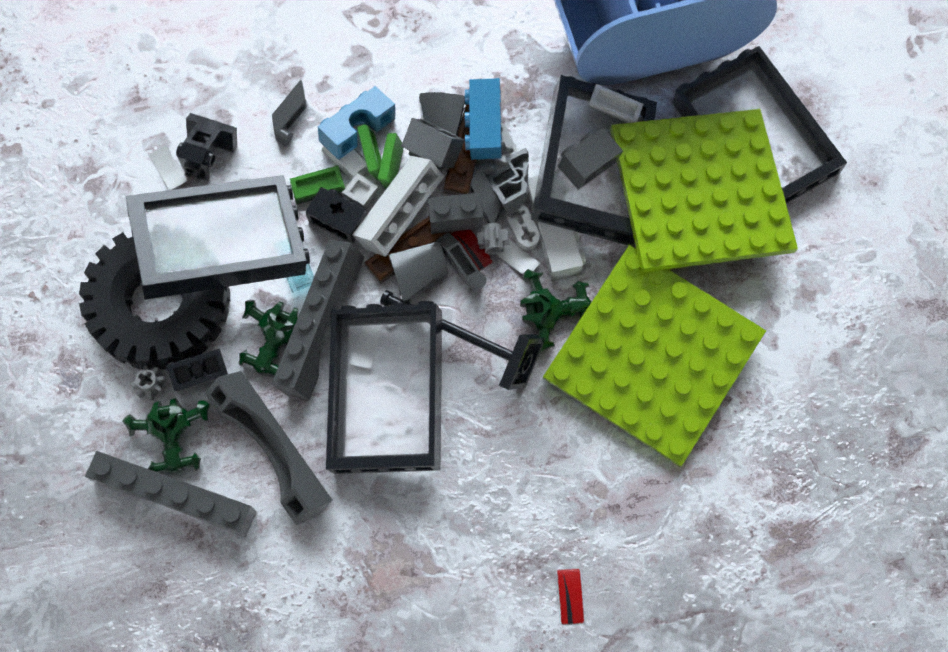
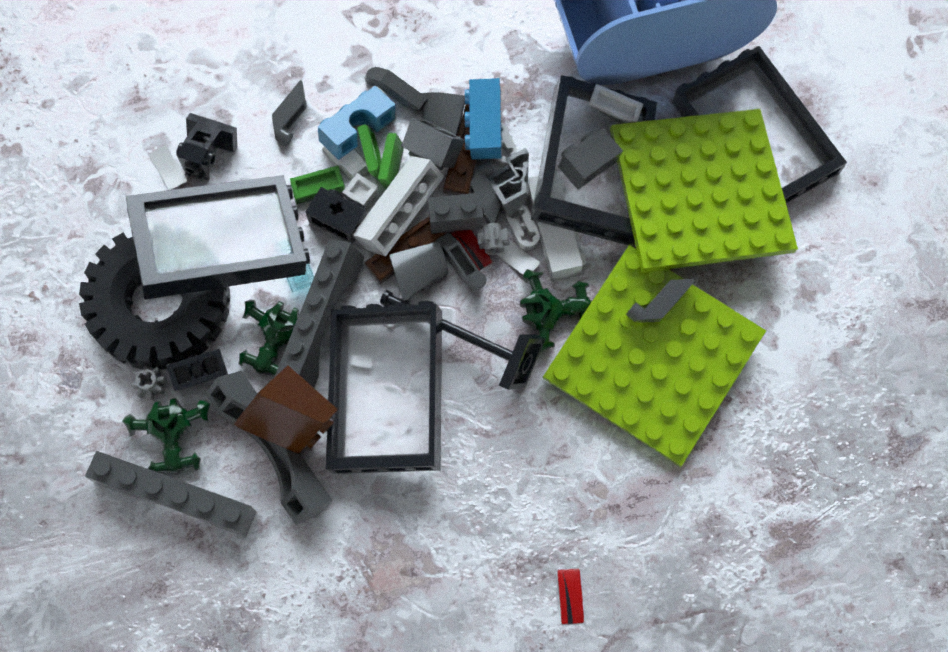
none -> reddish brown slope [234,365,338,454]
none -> dark grey piece [365,67,427,110]
none -> dark grey piece [626,279,695,323]

